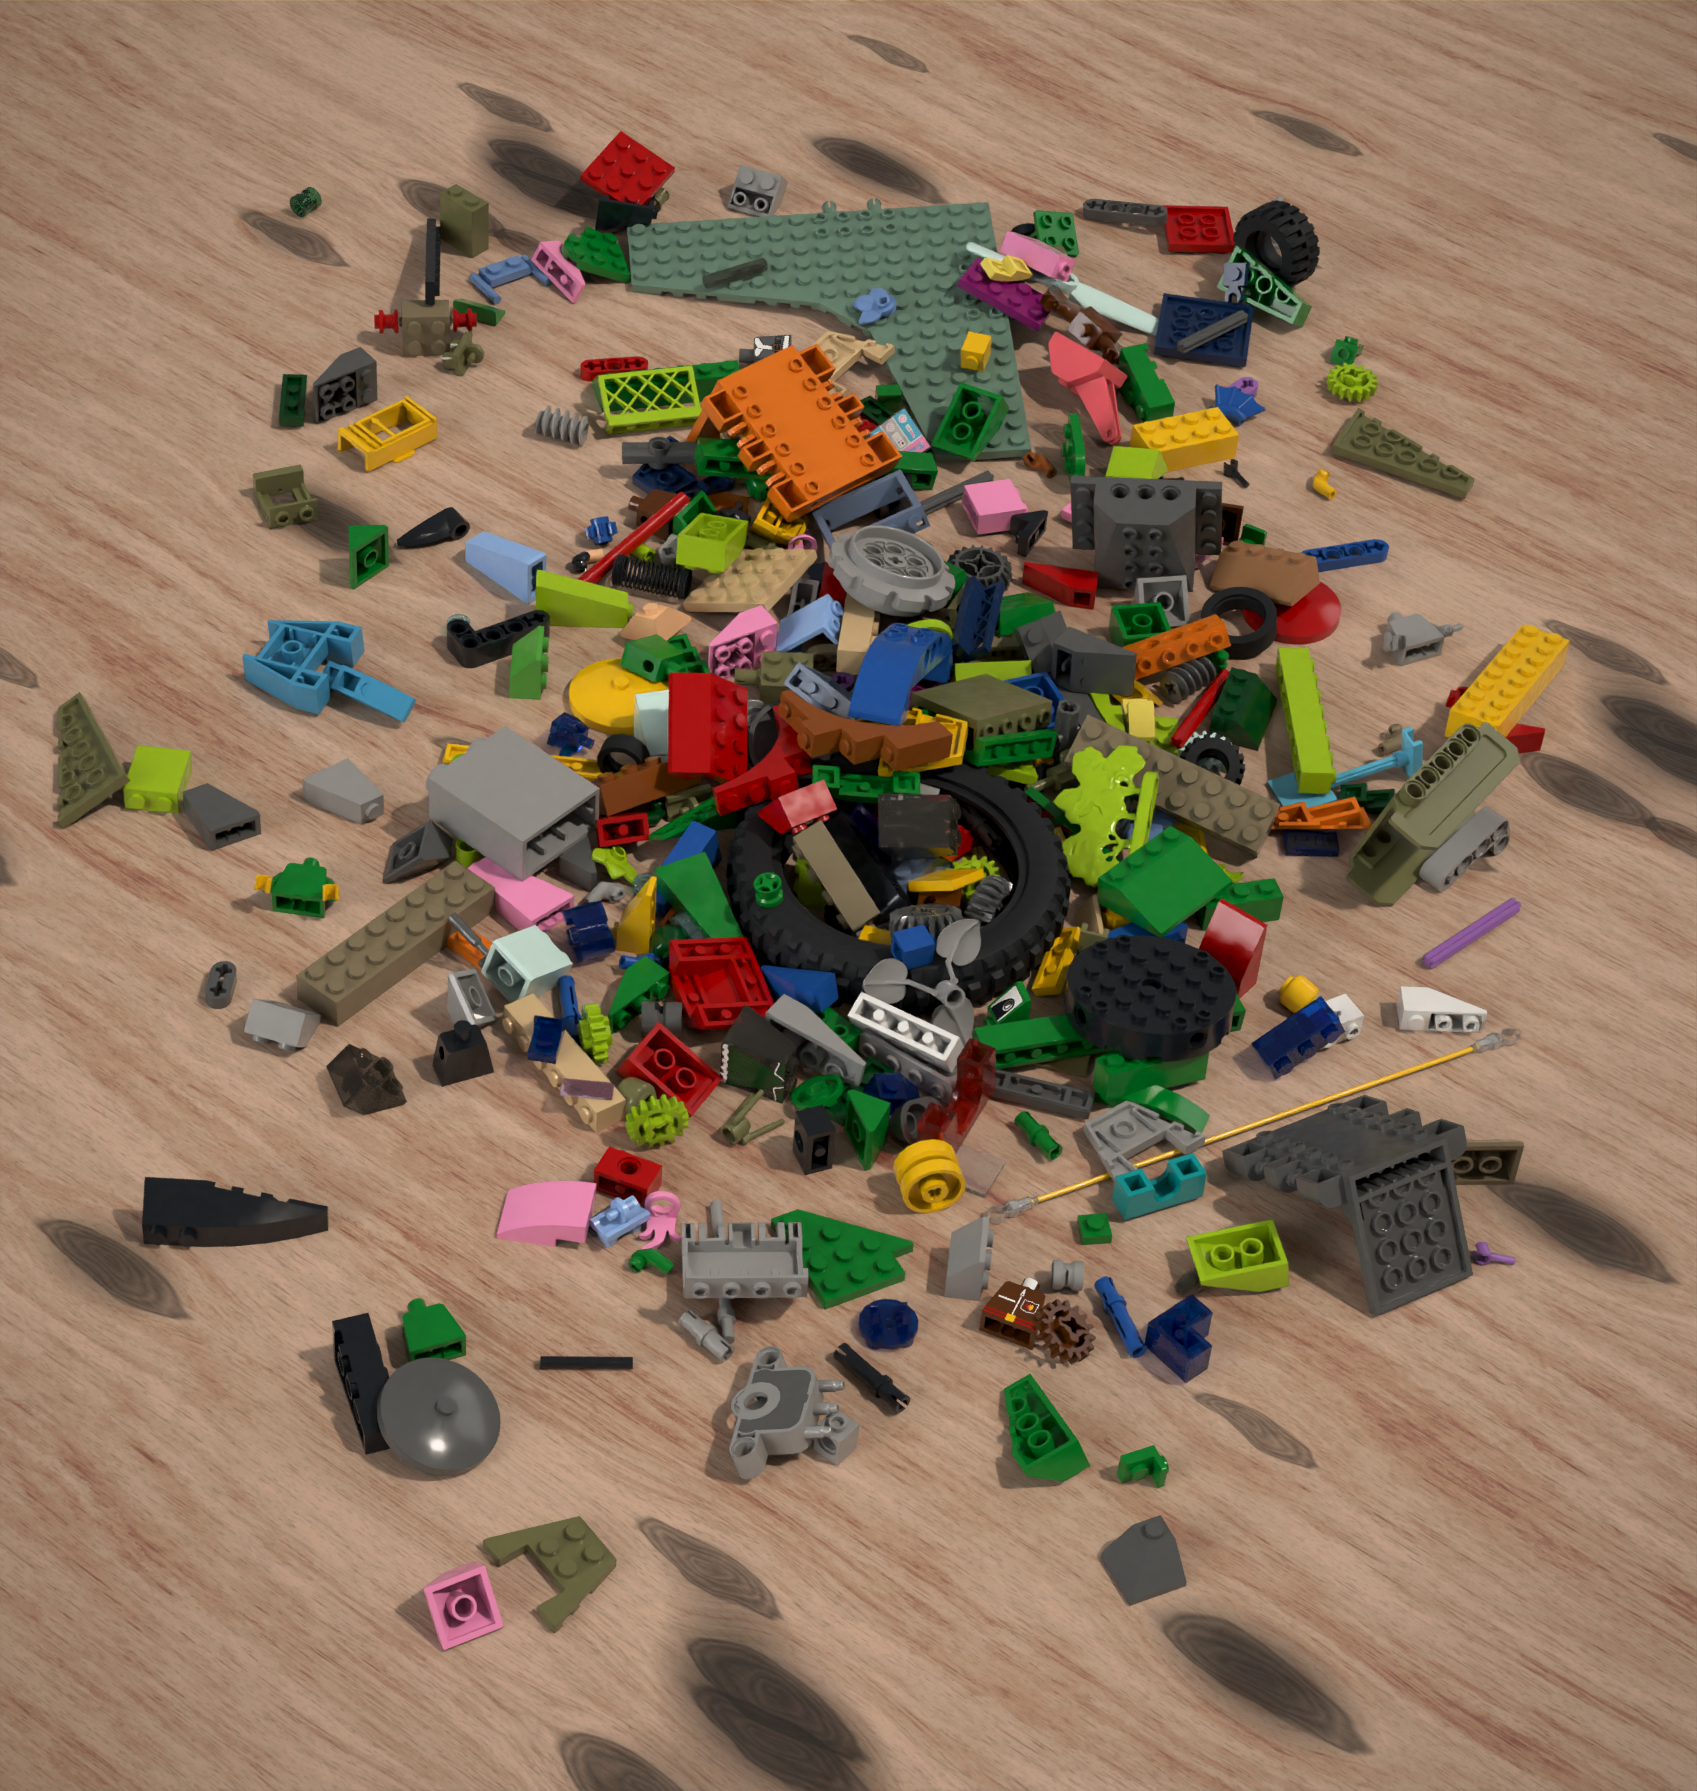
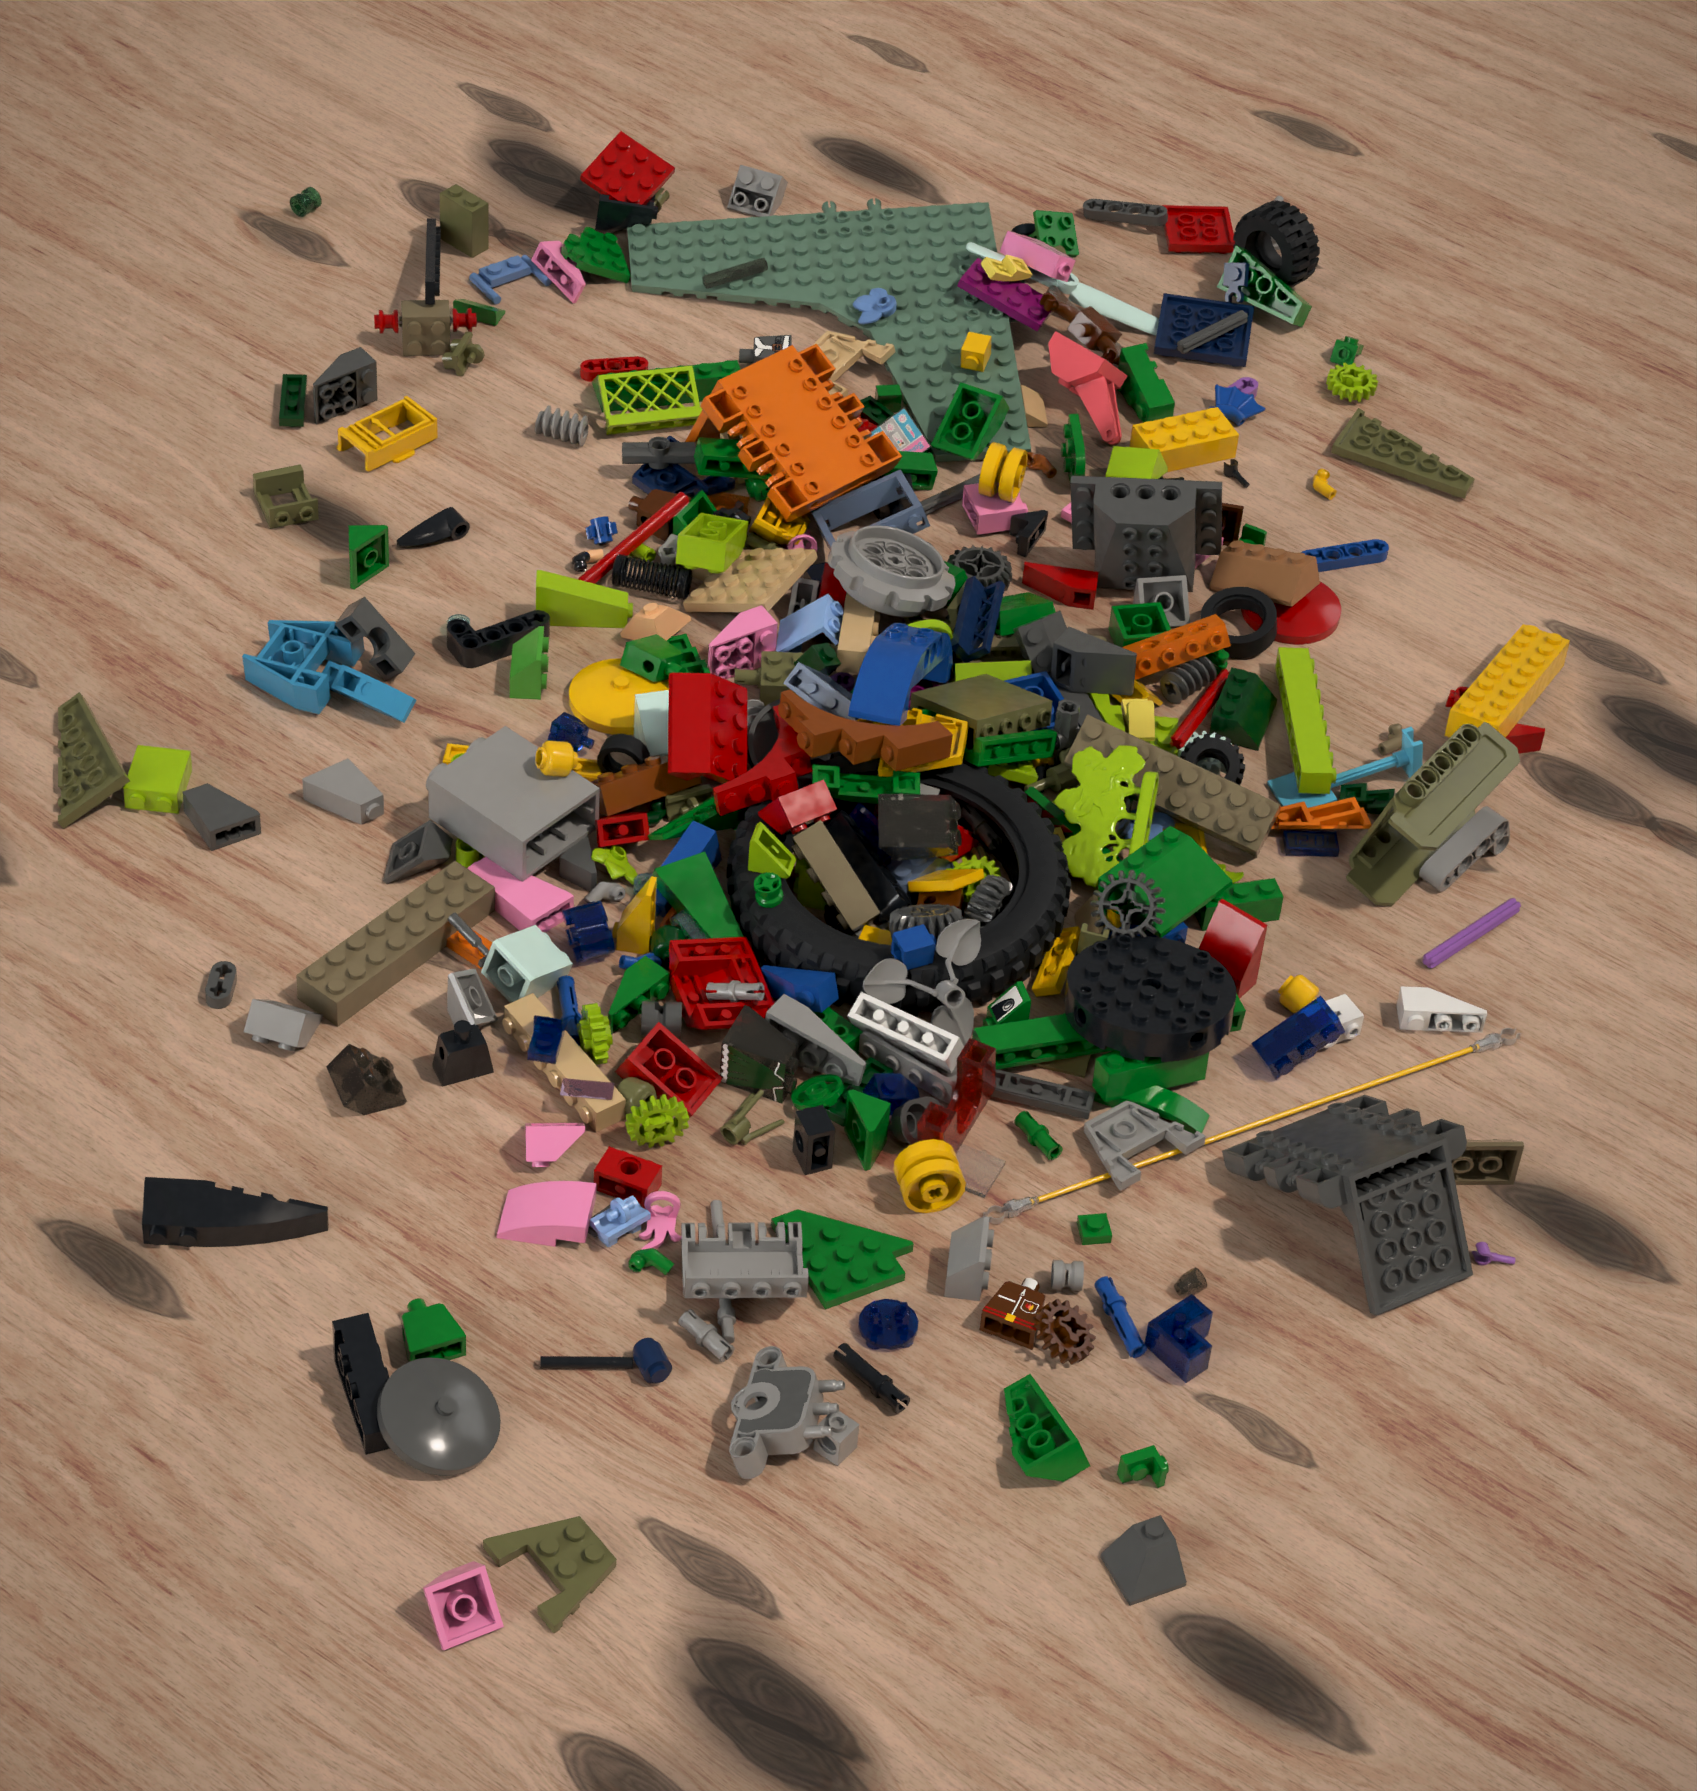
green torso [254,857,340,918] -> none
light blue slope [465,531,547,604] -> none
teal arch [1112,1153,1207,1220] -> none
lime slope [1186,1219,1289,1292] -> none
light grey torso [1383,612,1463,667] -> none
none -> dark grey arch [335,597,415,681]
none -> bright pink slope [525,1123,585,1167]
none -> yellow head [535,740,578,777]
none -> dark blue brick [633,1338,672,1383]
none -> light grey pin [706,980,765,1002]
none -> lime slope [748,822,797,879]
none -> dark green brick [794,643,841,676]
none -> yellow wheel [978,442,1028,503]
none -> tan slope [1020,385,1048,427]
none -> dark grey gear [1091,870,1166,939]

